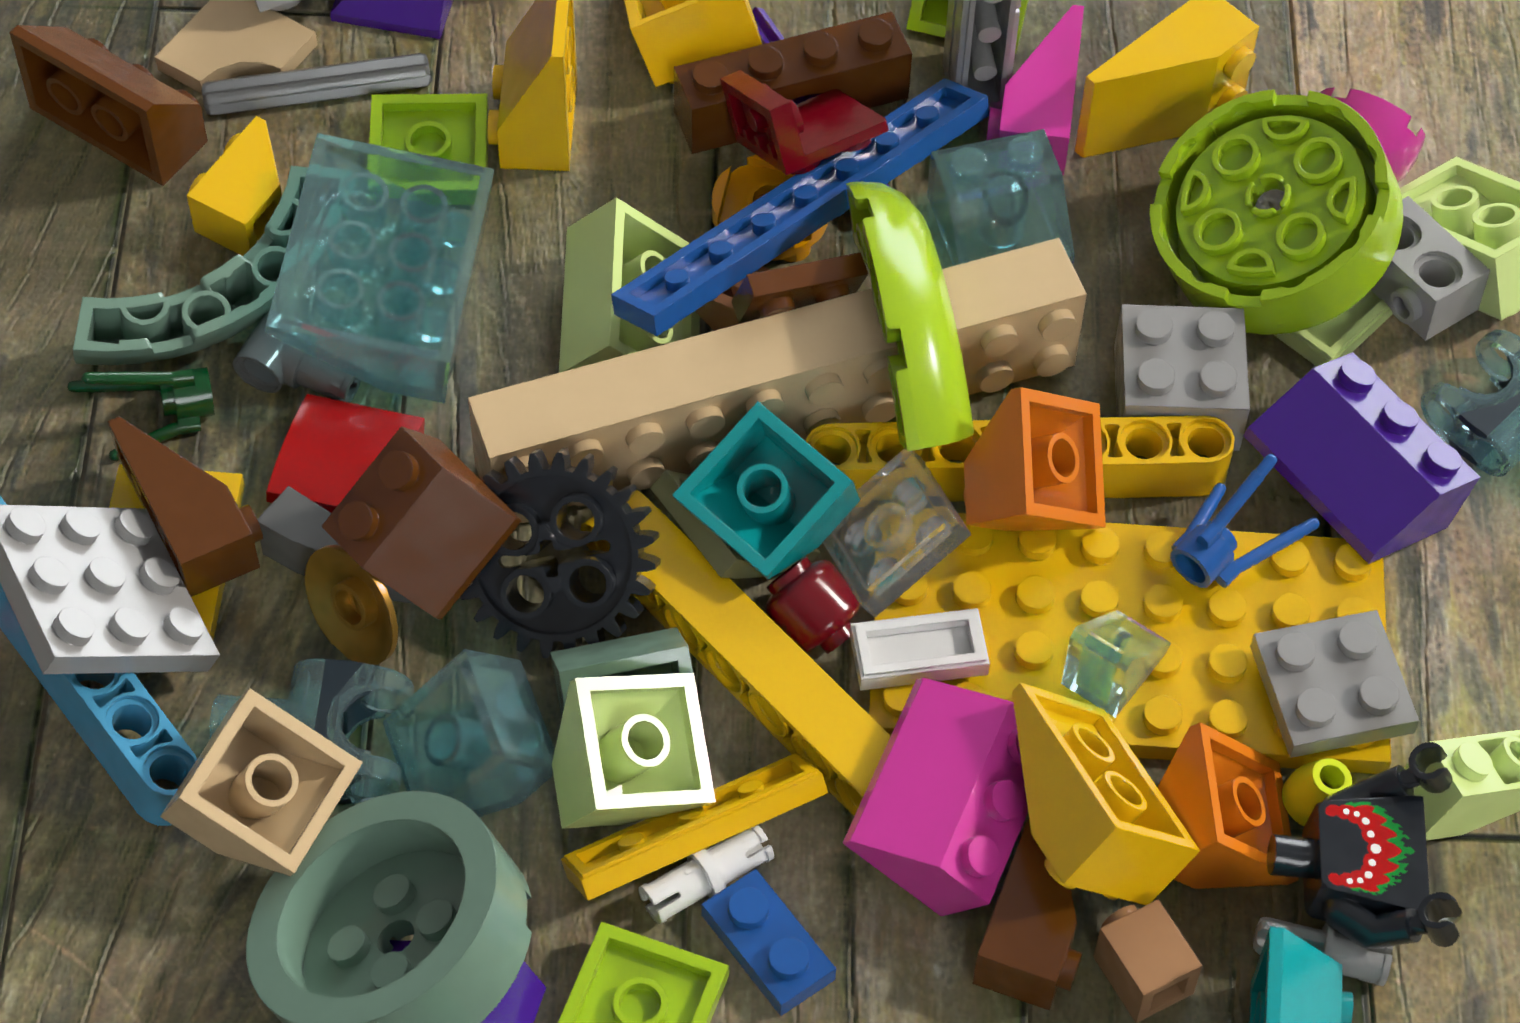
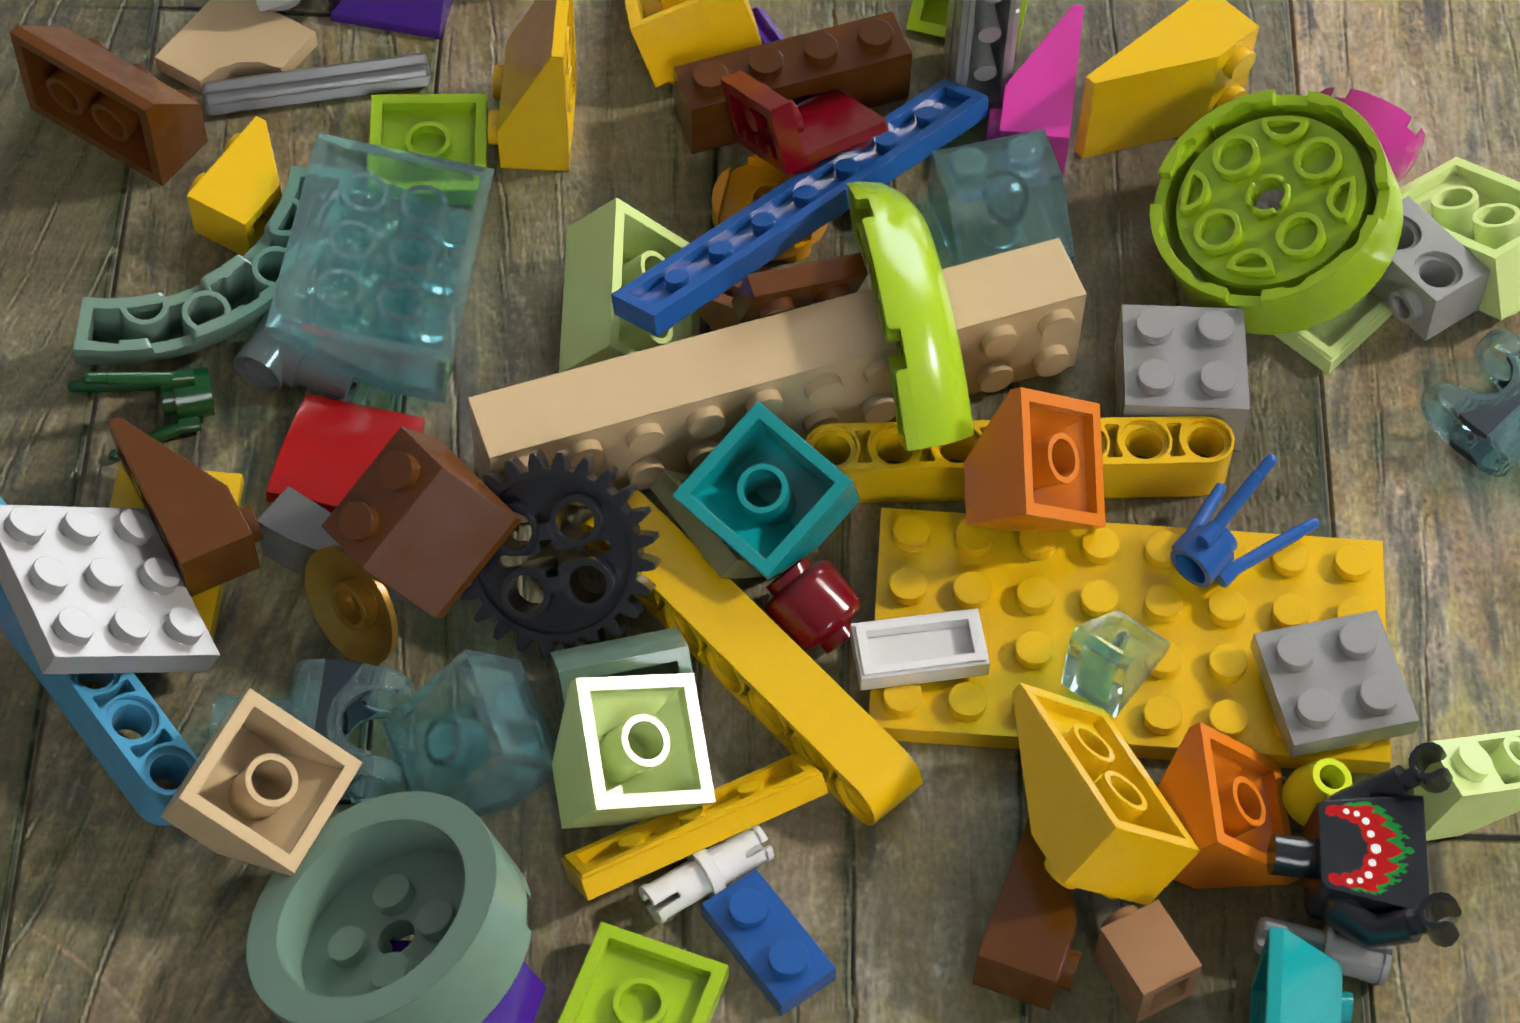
clear plate [823,448,972,617] -> none
dark pink slope [843,678,1028,917] -> none
dark purple slope [1243,352,1480,564] -> none

